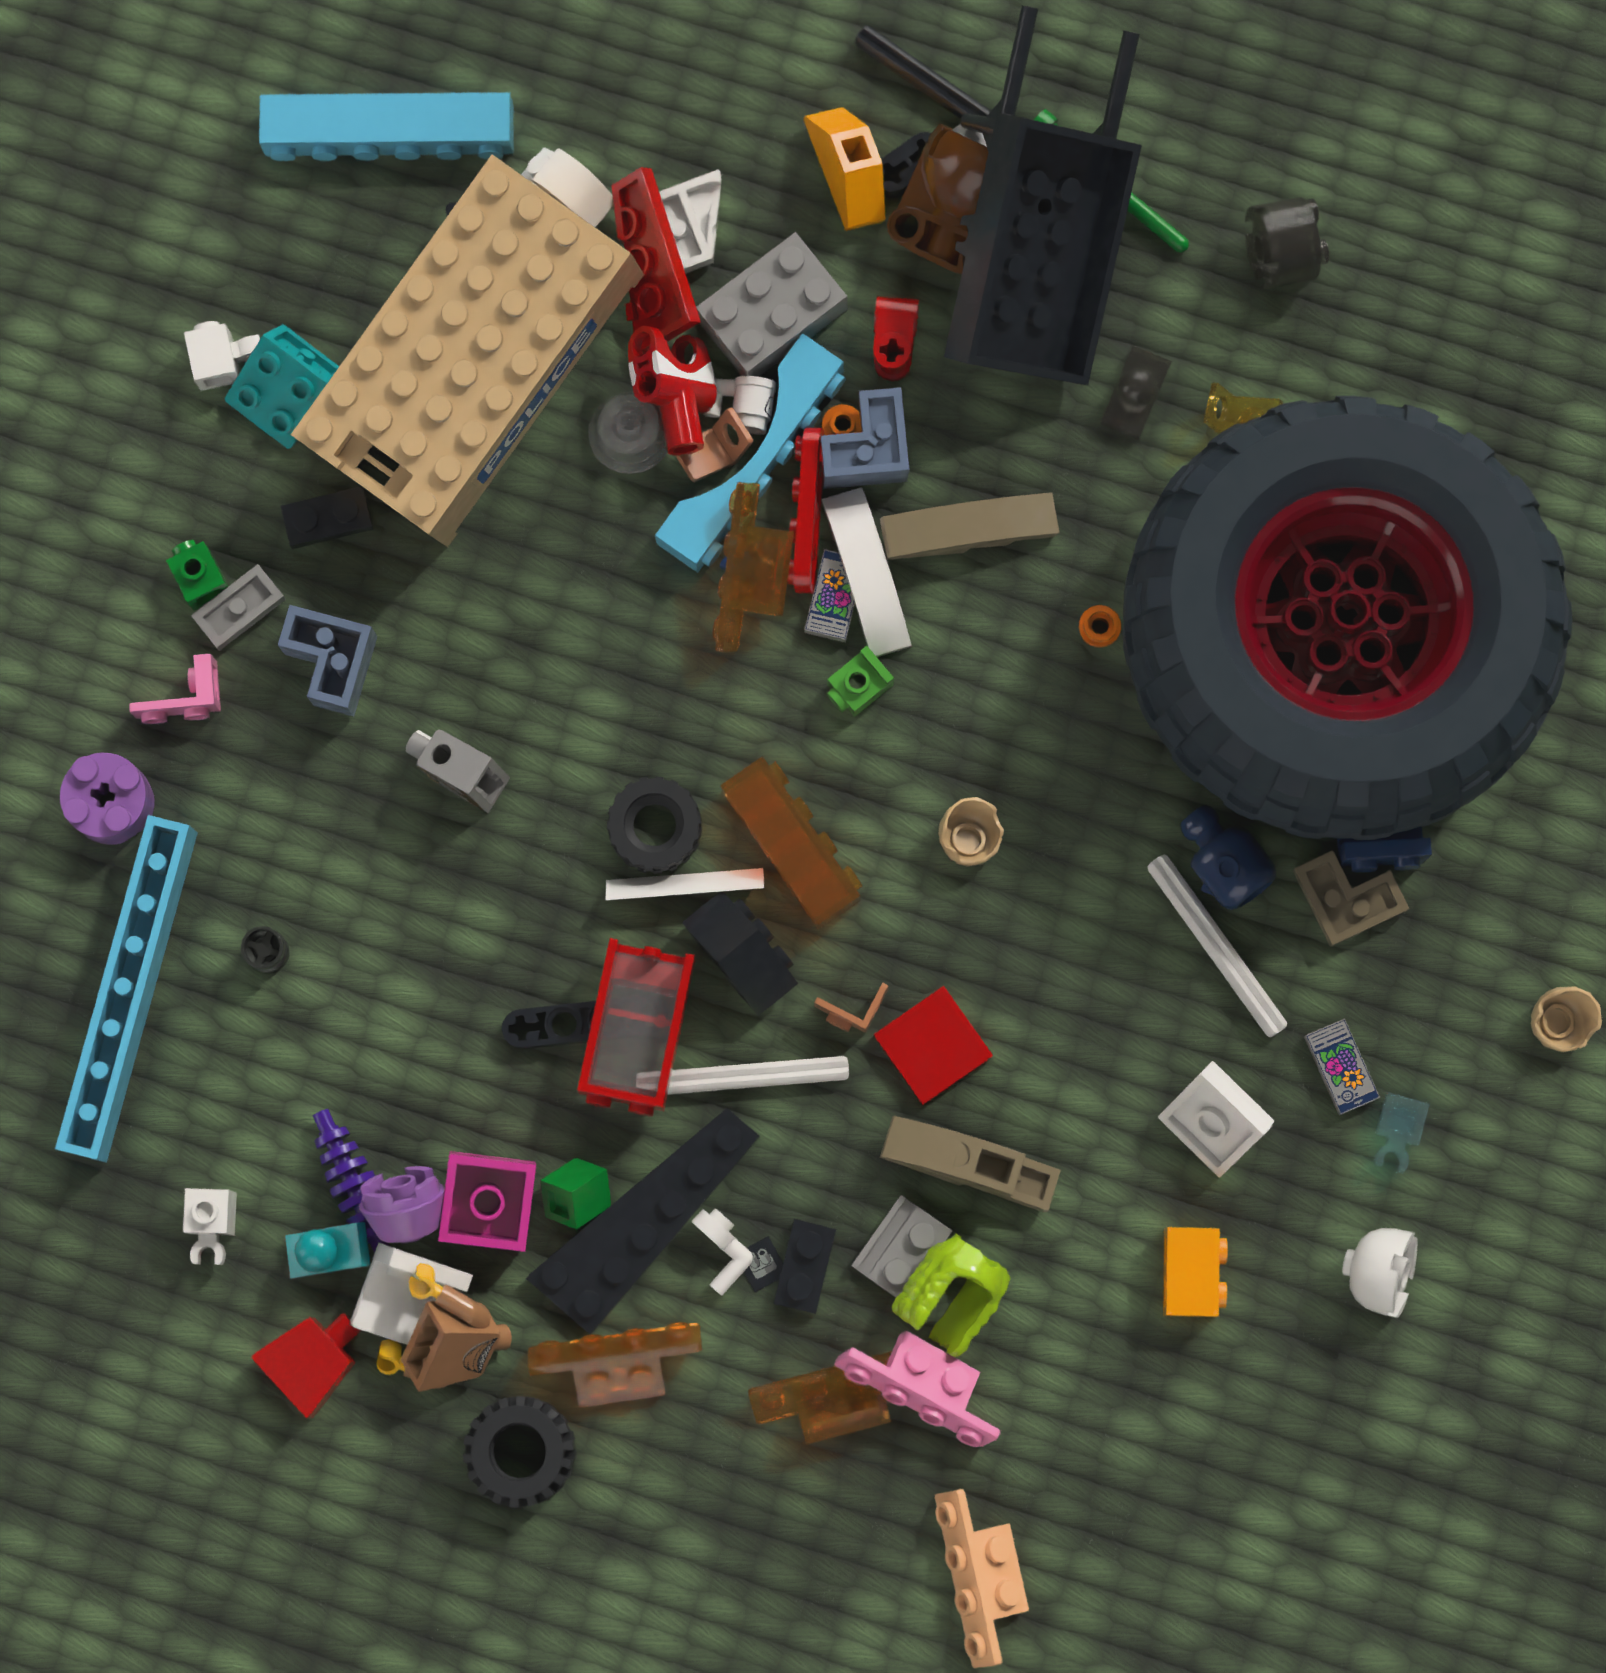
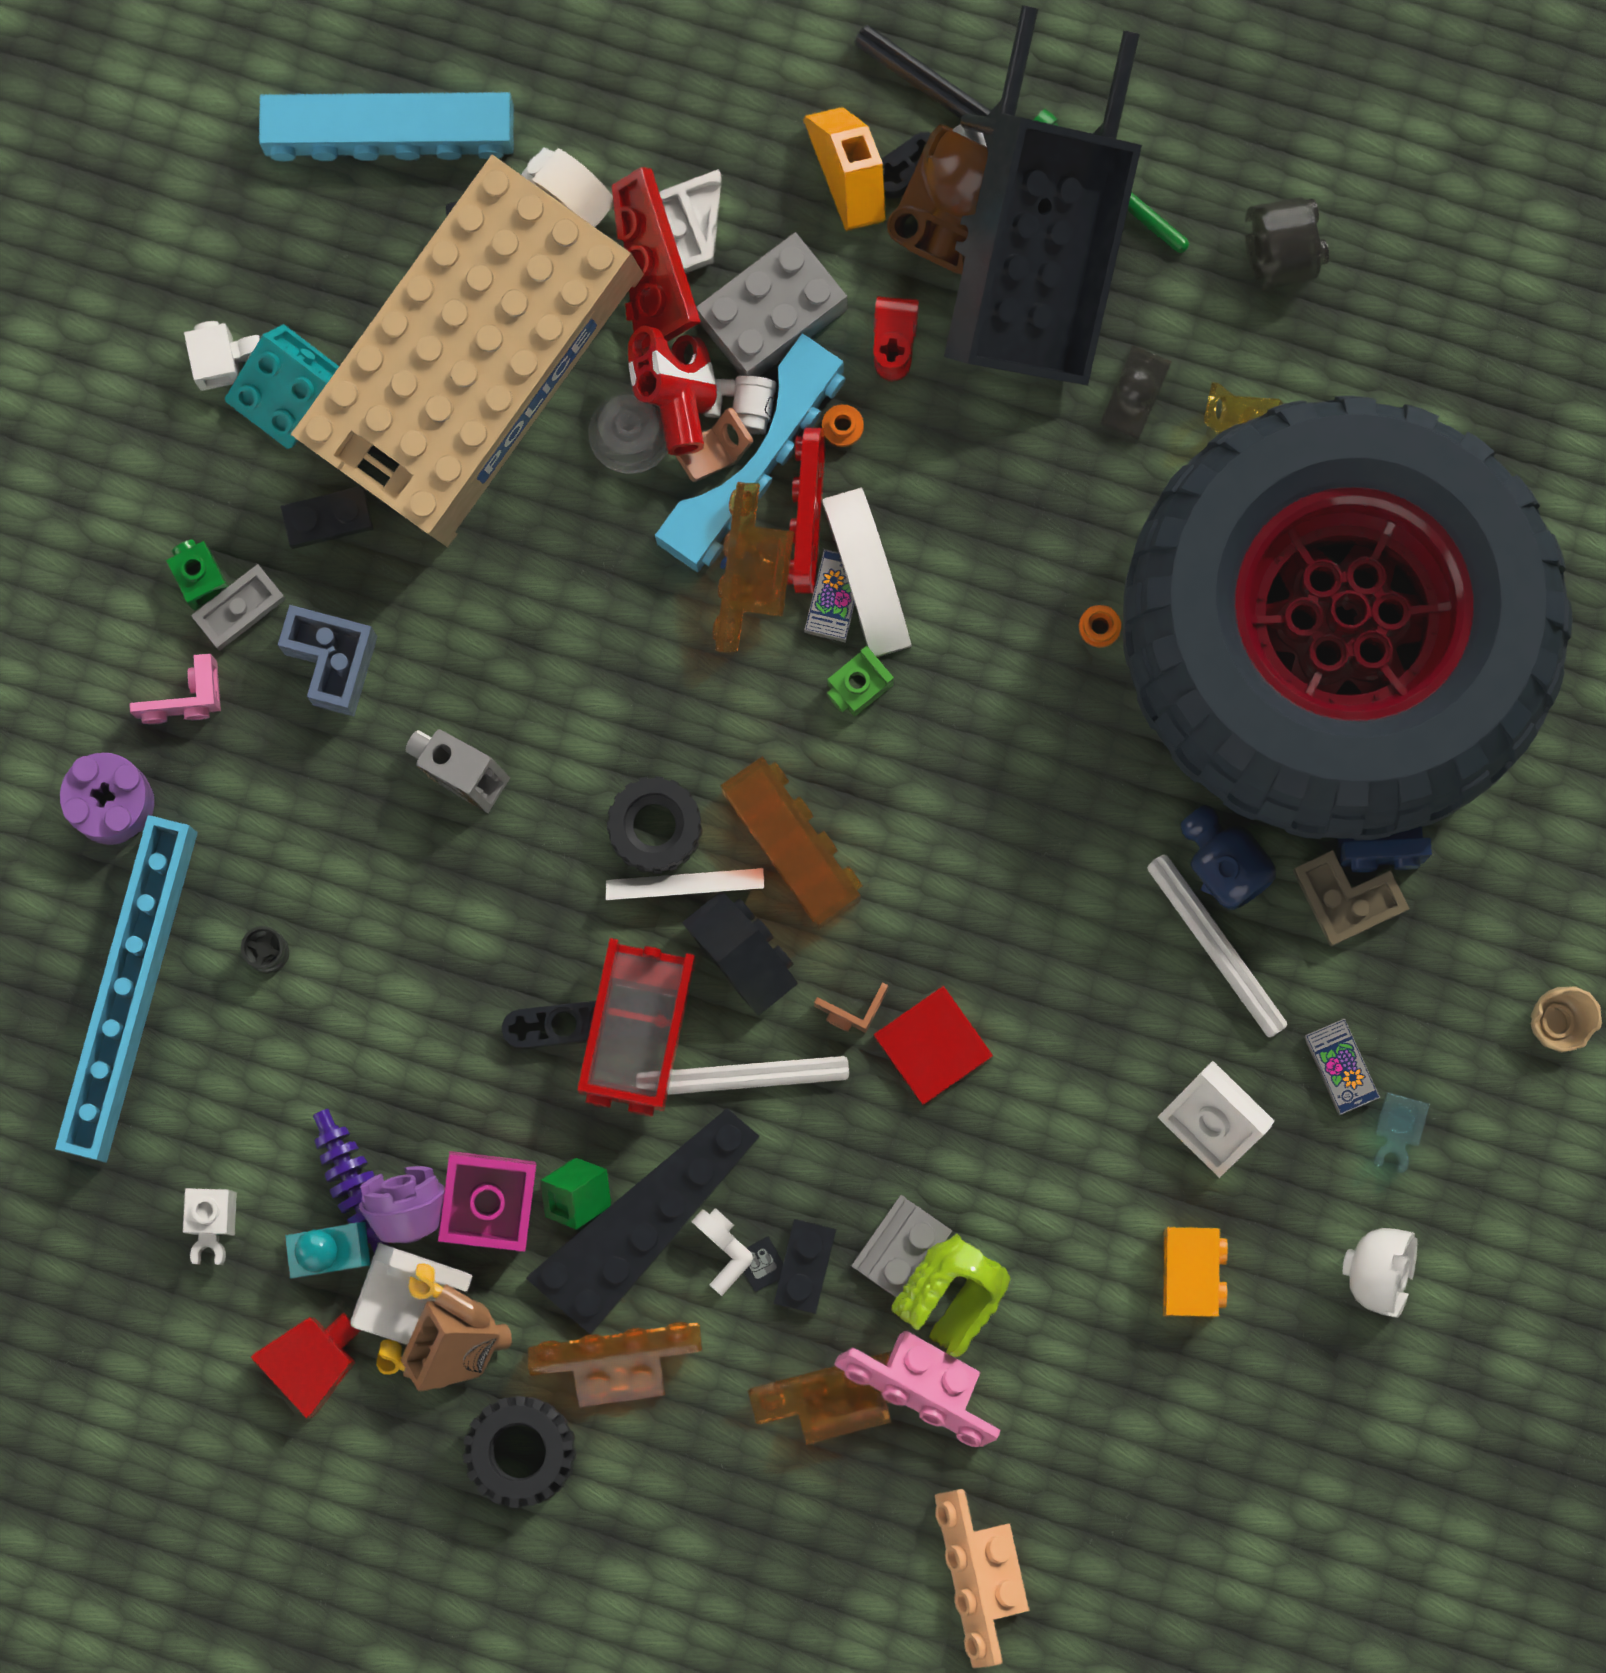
sand blue panel [820,387,909,489] -> none
dark tan slope [880,492,1060,560] -> none
dark tan slope [880,1116,1061,1212] -> none
tan hair [938,797,1004,867] -> none

